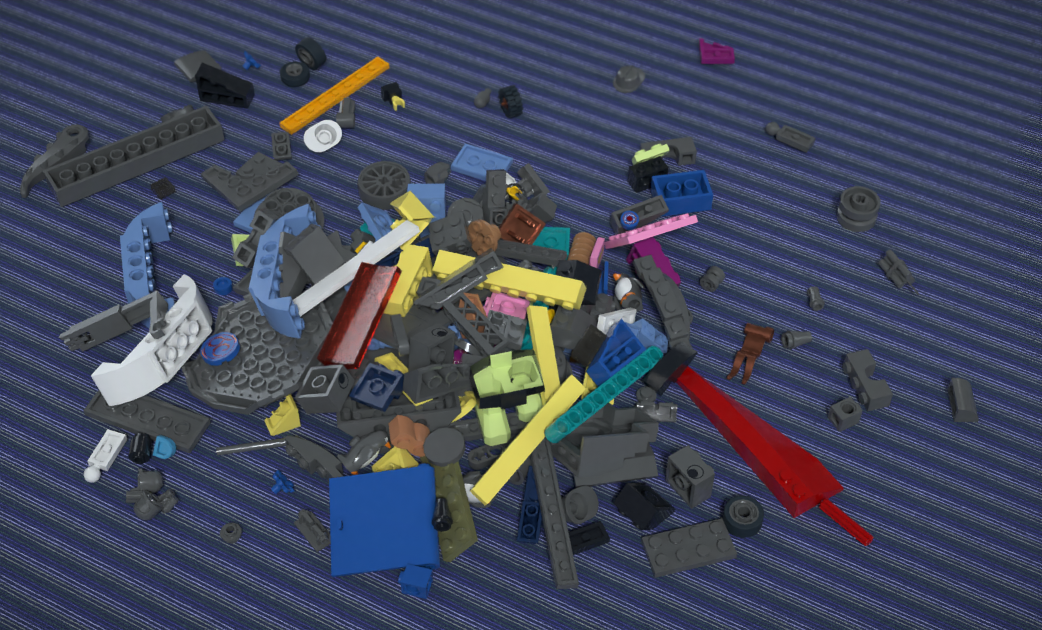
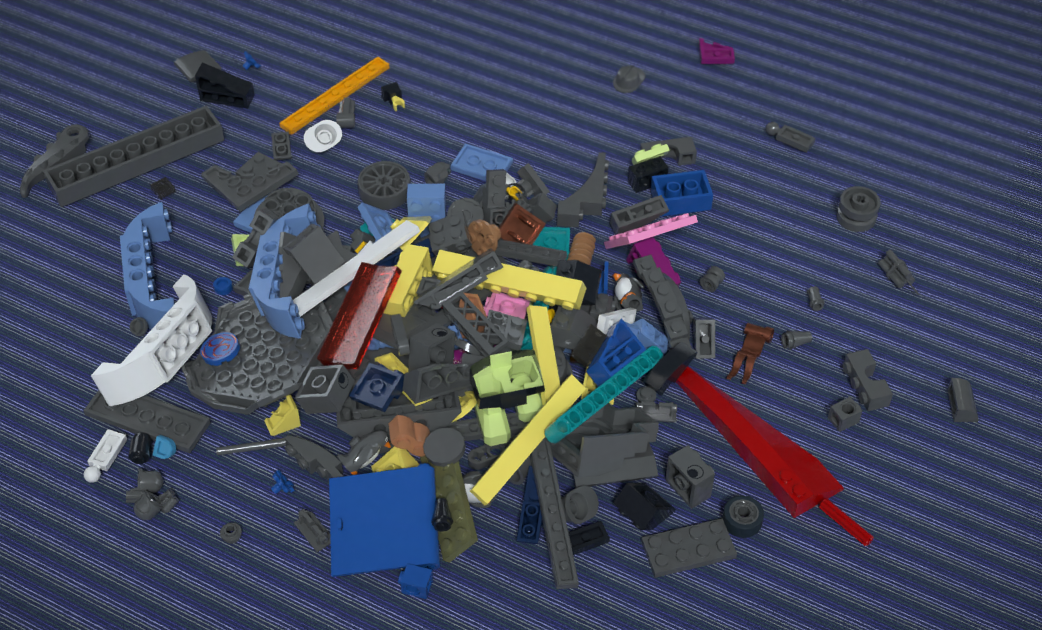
dark grey hinge [59,291,168,352] -> none
dark grey tile [160,104,194,123] -> none
black wheel [280,61,310,87] -> none
black wheel [295,37,326,70] -> none
light yellow slope [390,191,434,222] -> none
dark grey cylinder [474,88,492,108] -> none
black wheel [498,85,523,118] -> none
bright pink tile [589,237,605,268] -> none
blue tile [620,211,639,230] -> none
none -> dark grey plate [130,317,148,337]
none -> dark grey arch [557,152,609,227]
none -> dark grey slope [693,317,715,359]

